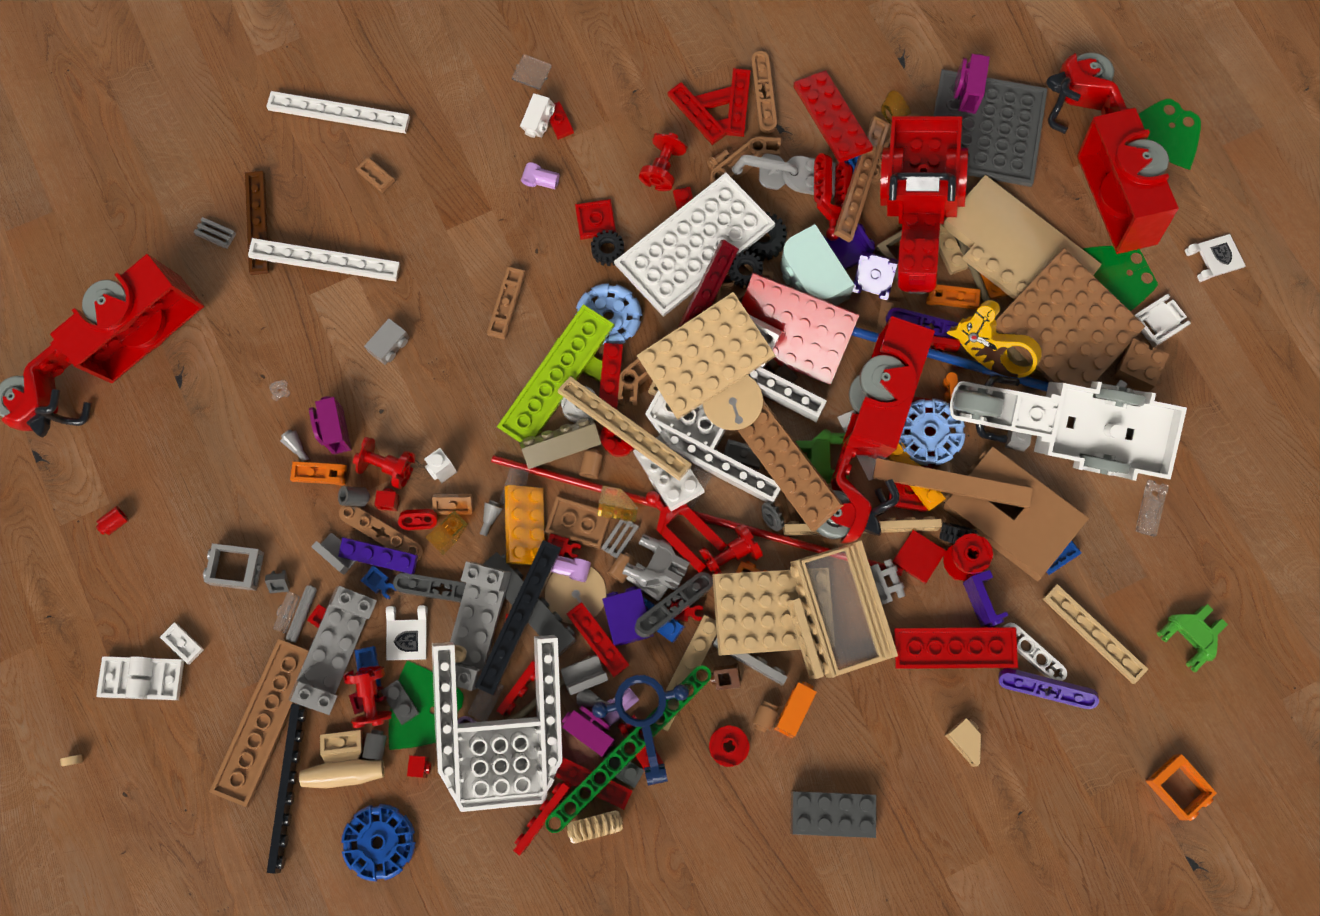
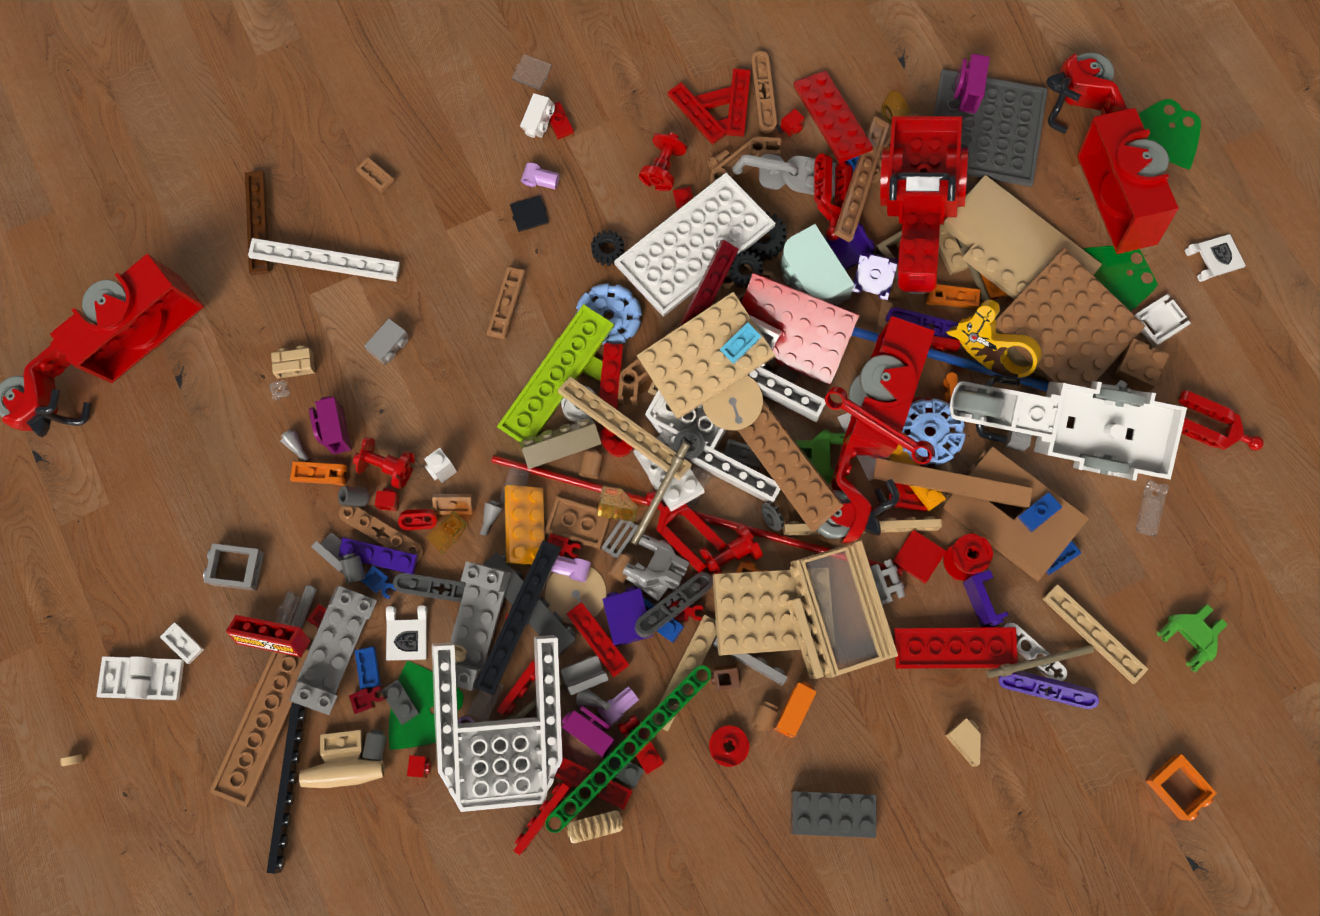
red brick [96,506,129,535] -> none
light grey tile [193,217,236,249] -> none
dark grey tile [265,570,290,593] -> none
white plate [266,91,410,134] -> none
blue plate [341,804,416,882] -> none
red piece [343,666,392,728] -> none
red tile [575,199,616,240] -> none
dark blue piece [592,675,689,786] -> none
black tyre [939,522,978,543] -> none
none -> red brick [226,615,311,657]
none -> tan brick [271,346,315,379]
none -> dark grey brick [340,552,366,583]
none -> black piece [510,196,549,232]
none -> dark tan bar [631,441,690,545]
none -> dark grey gear [673,429,705,460]
none -> medium azure plate [719,323,762,364]
none -> red plate [780,109,805,137]
none -> red piece [825,386,934,464]
none -> dark tan bar [986,645,1094,678]
none -> blue plate [1018,492,1062,533]
none -> red piece [1178,391,1264,451]

